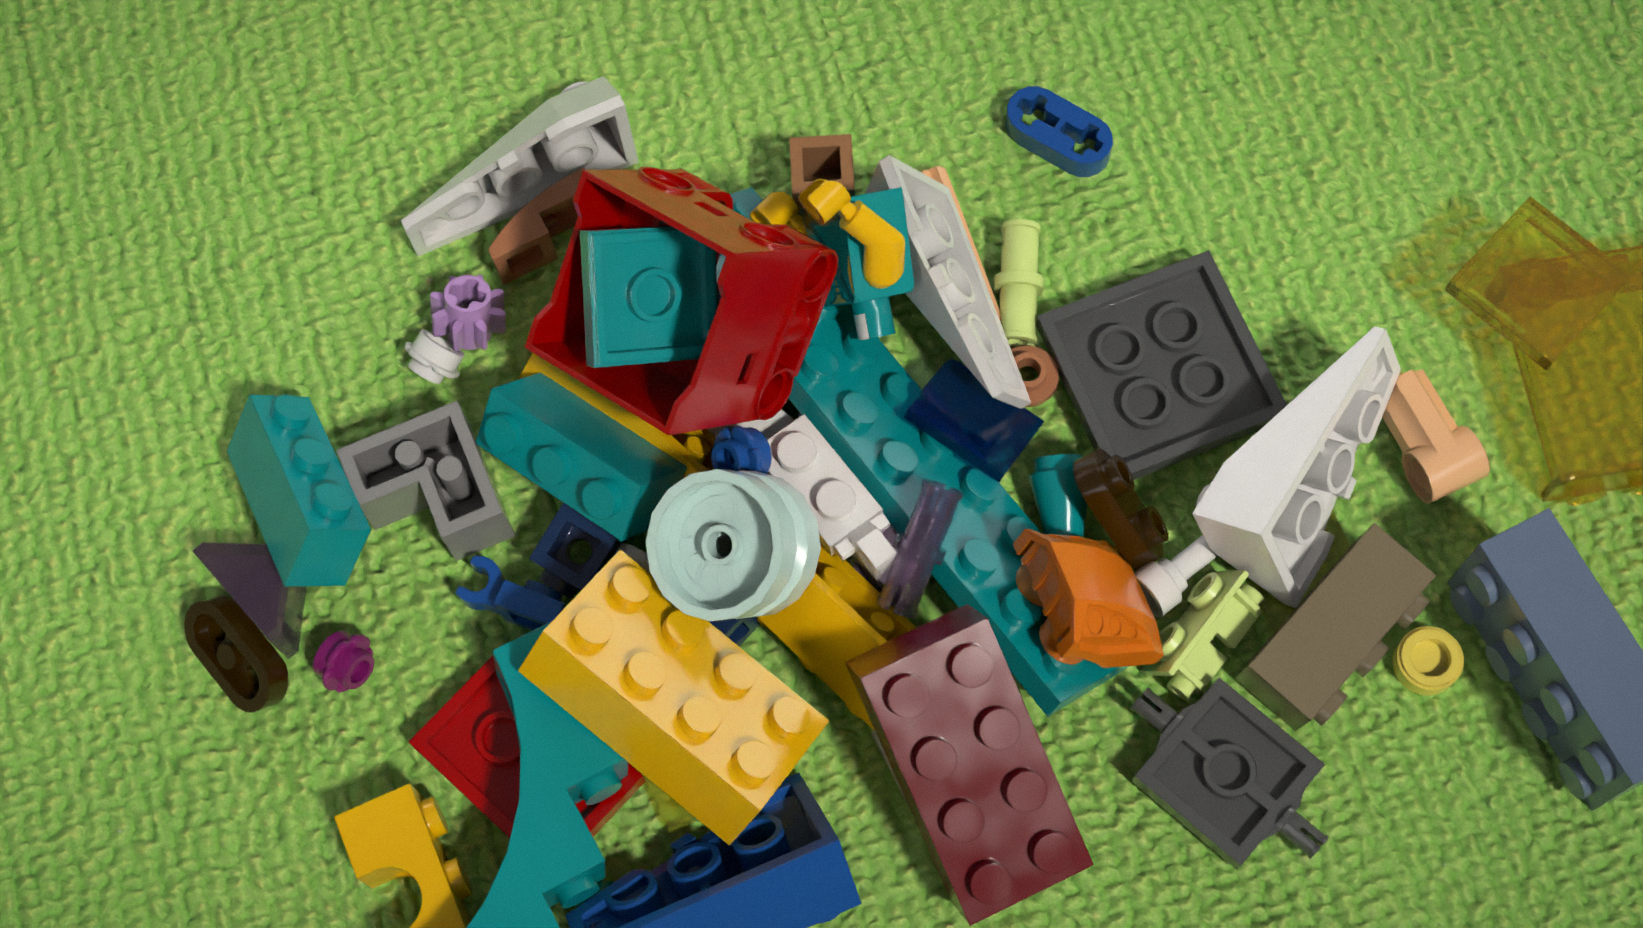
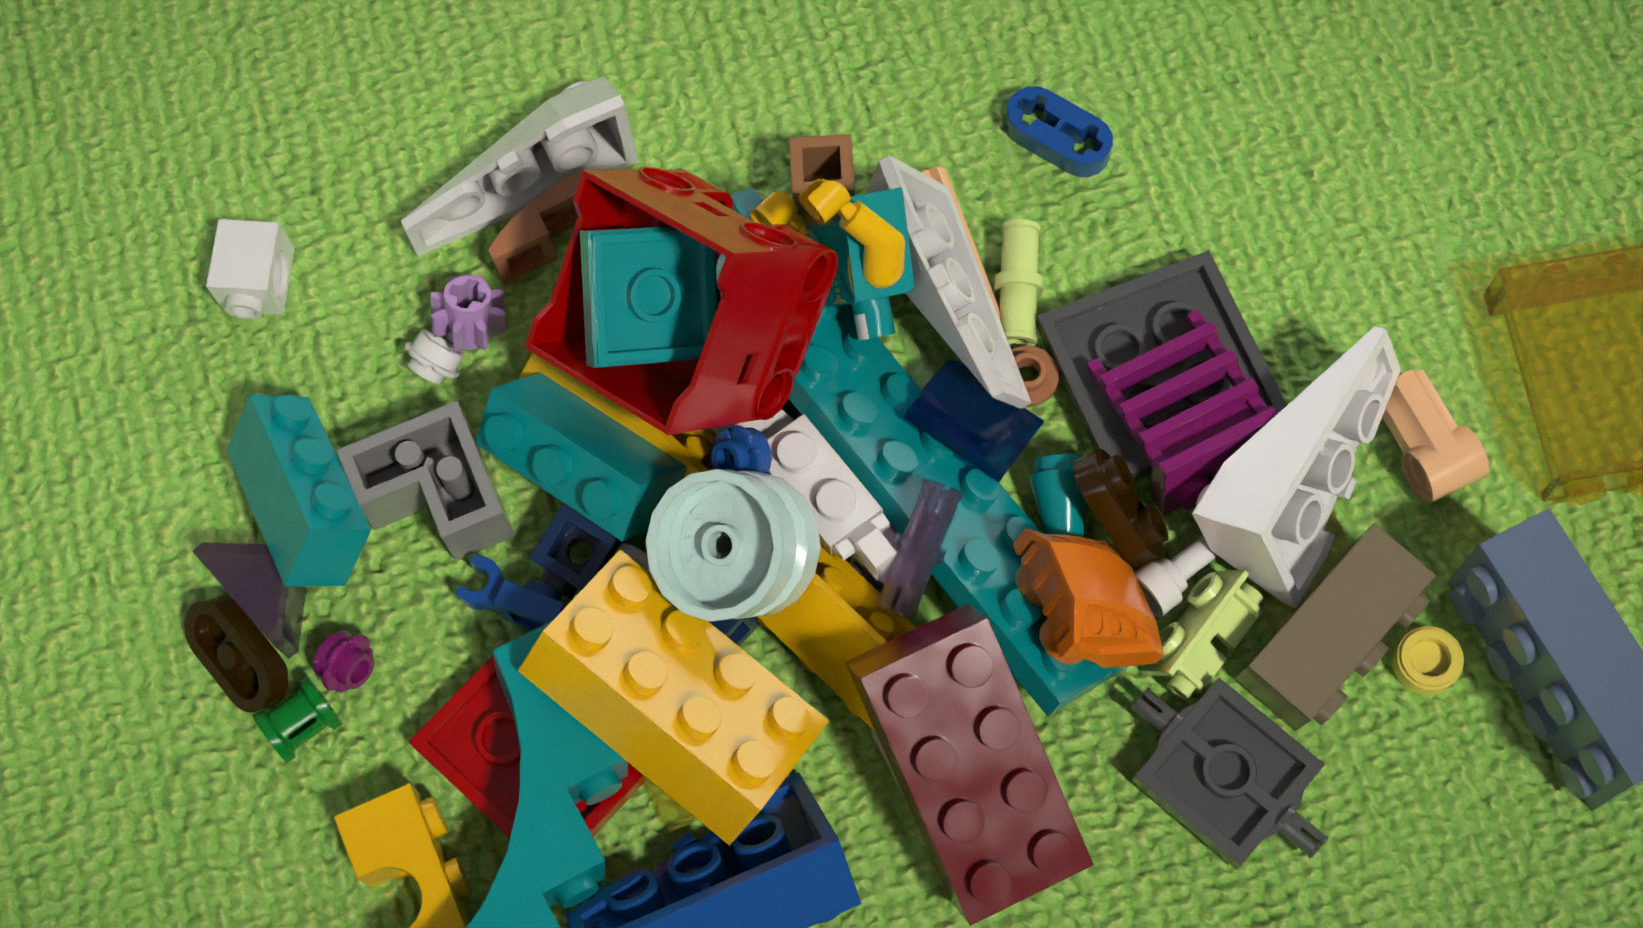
clear yellow tile [1445,196,1633,371] -> none
none -> white brick [206,219,295,320]
none -> green bush [253,677,342,763]
none -> magenta plate [1087,309,1278,516]

